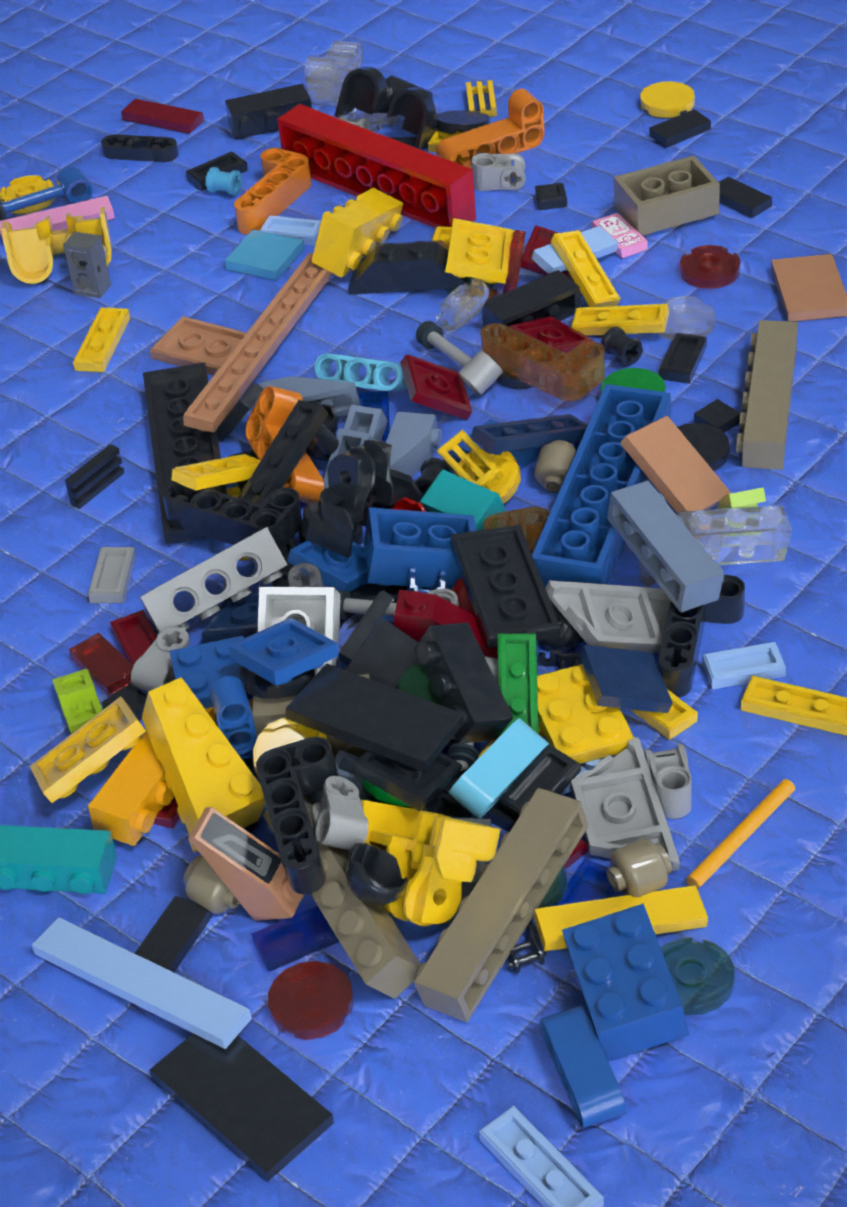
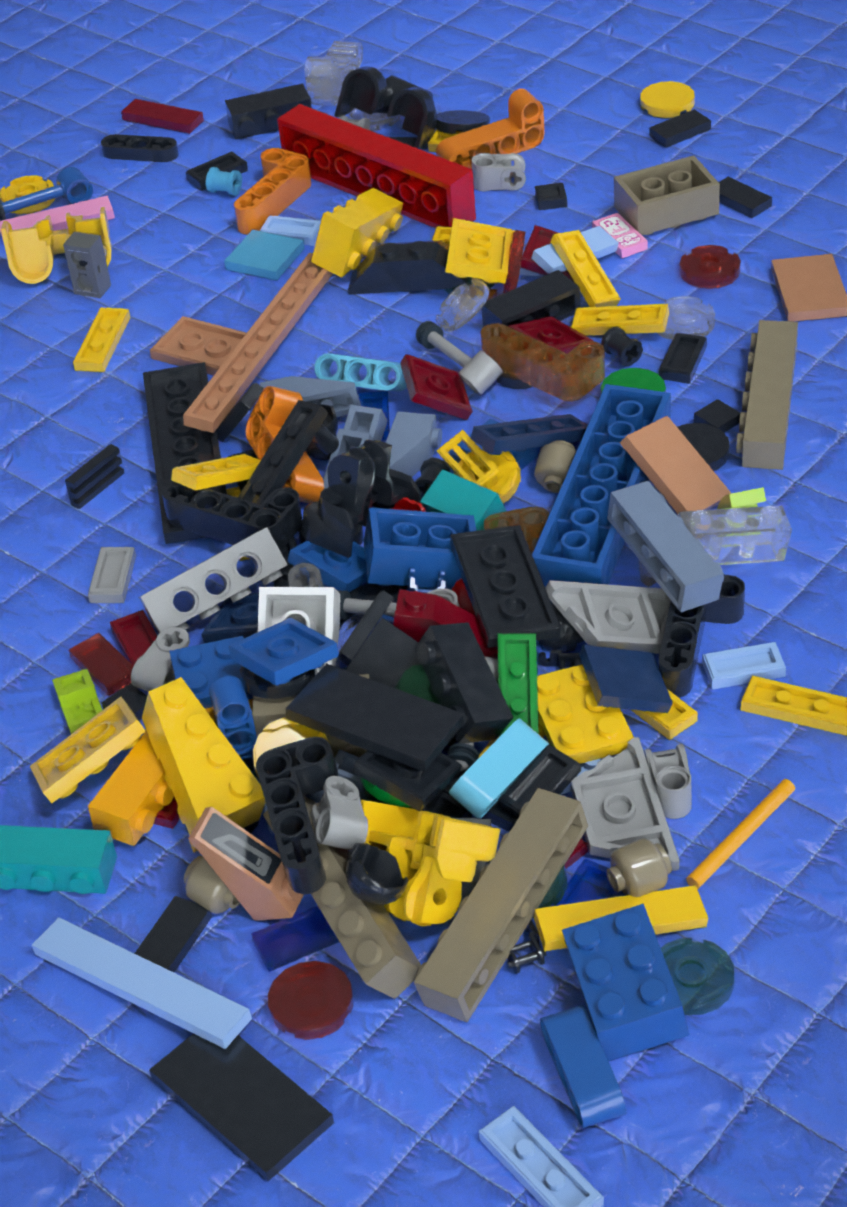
yellow tile [466,80,497,117] -> none

